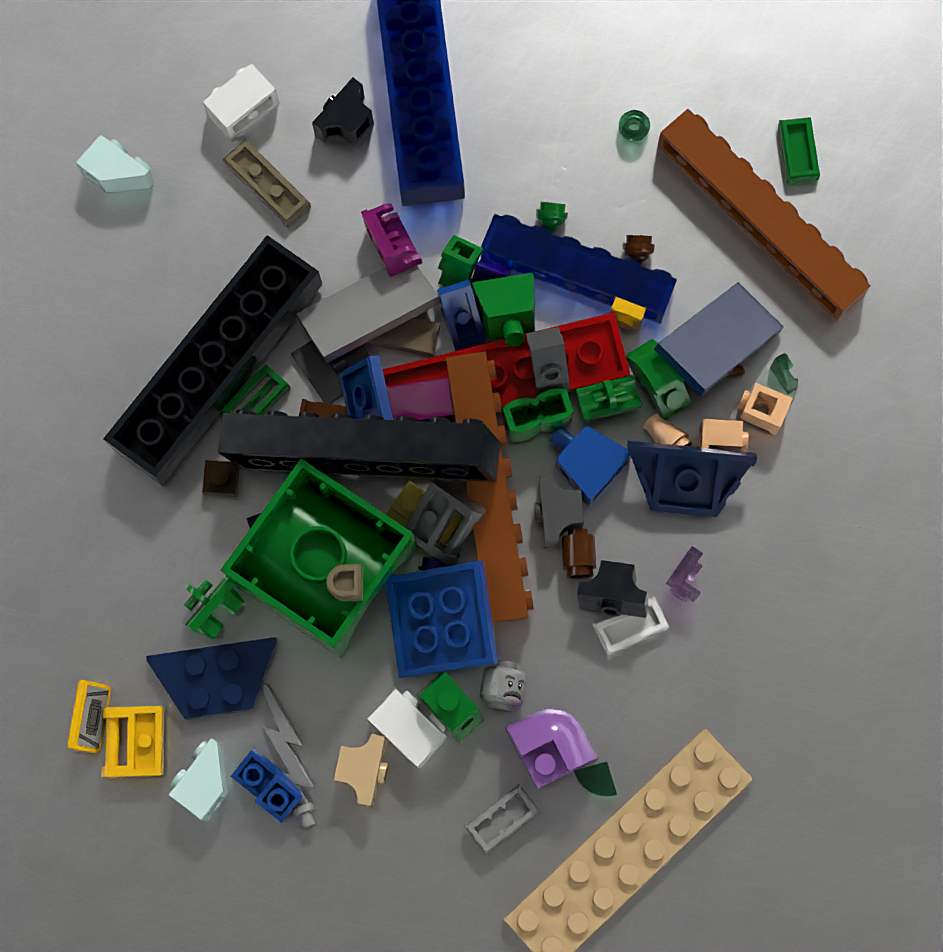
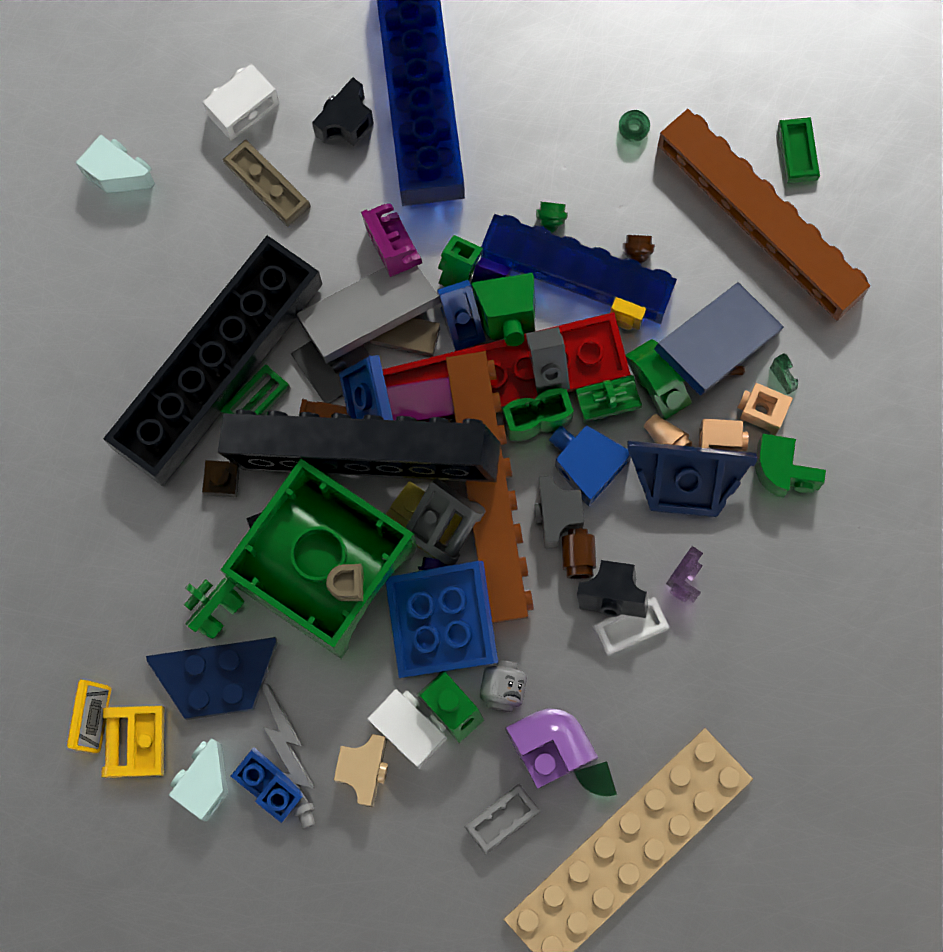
none -> green brick [755,434,826,498]

